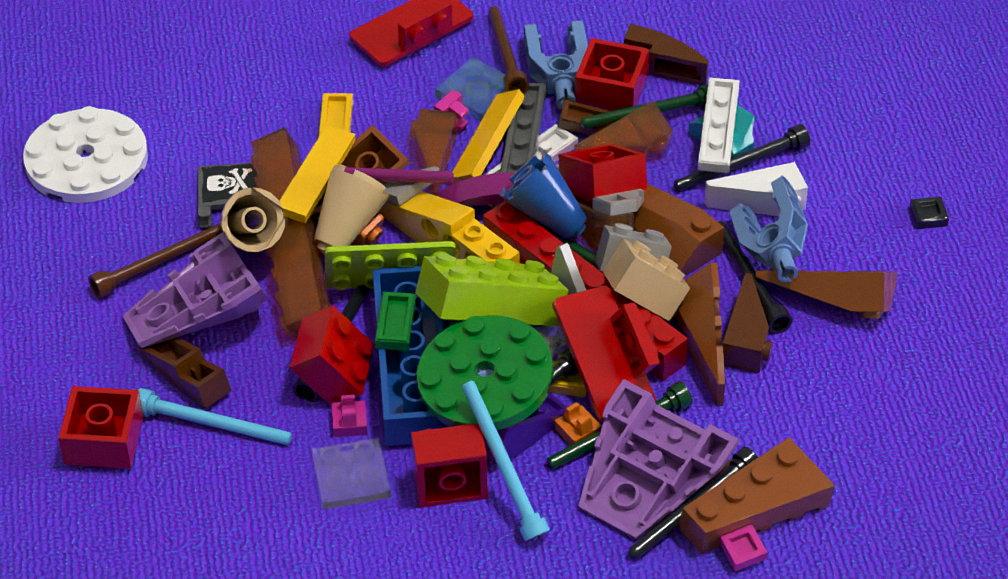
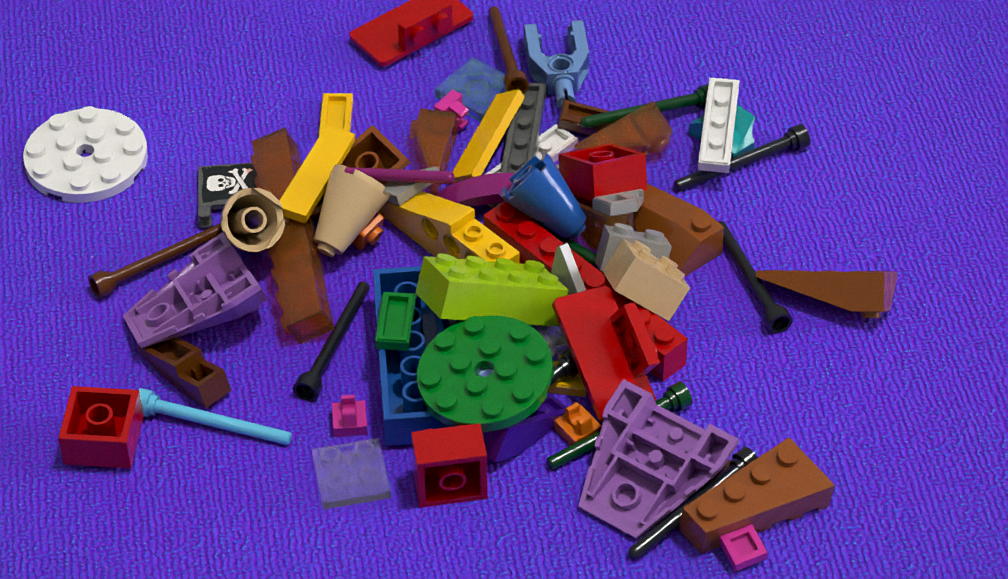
red brick [289,305,374,406] -> none
lime bracket [325,241,456,290] -> none
medium azure piece [462,381,550,541] -> none
red brick [575,38,649,111] -> none
reddish brown slope [624,23,709,85] -> none
dark orange wedge [671,262,725,406] -> none
slope [704,162,808,216] -> none
reddish brown slope [722,273,773,373] -> none
medium blue piece [729,175,808,282] -> none
black tile [909,196,949,229] -> none

